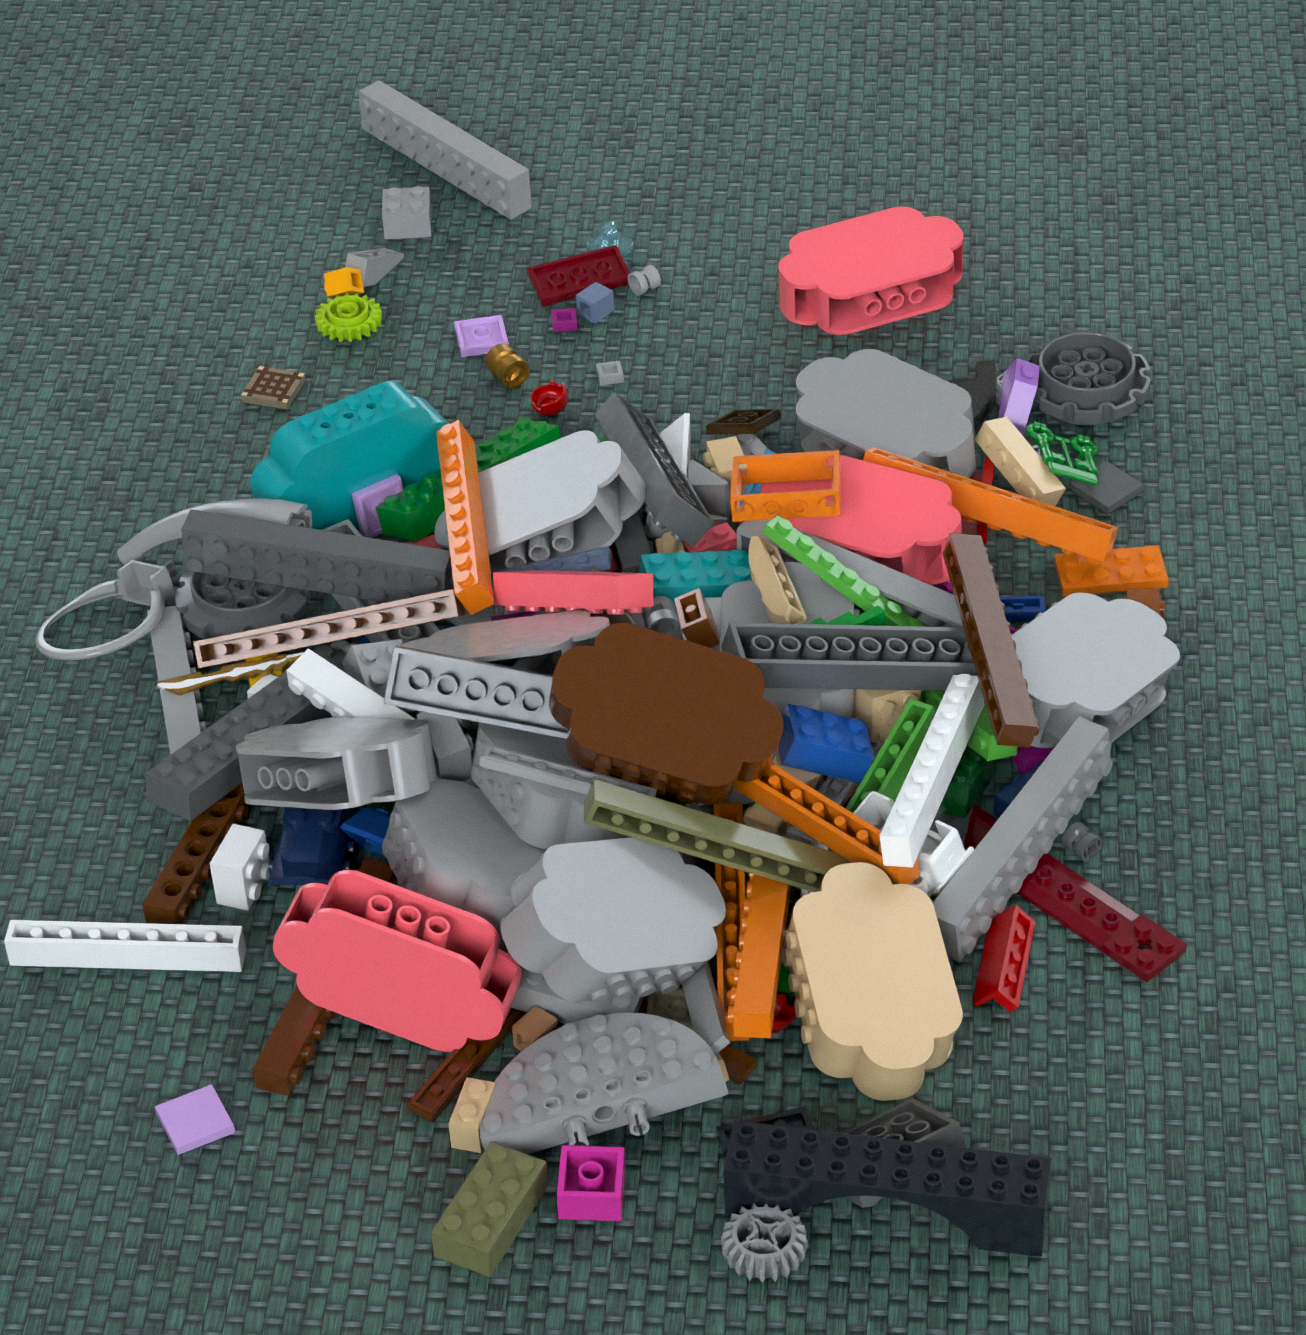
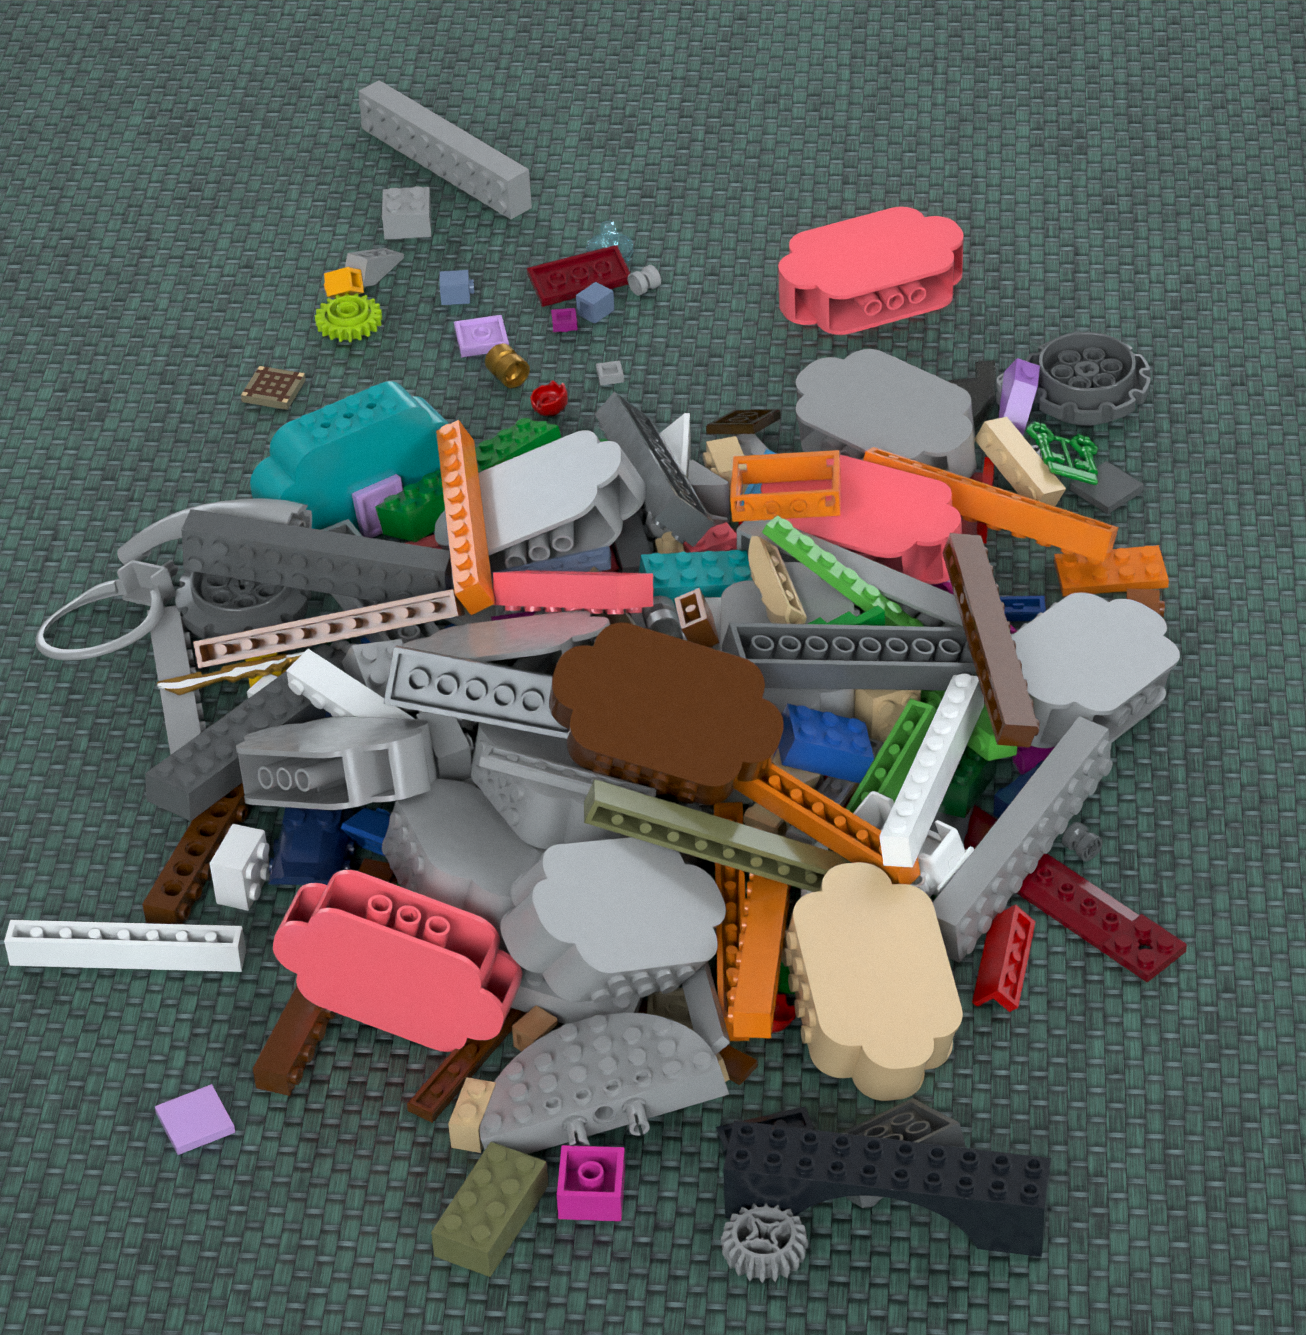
none -> sand blue brick [440,270,474,305]

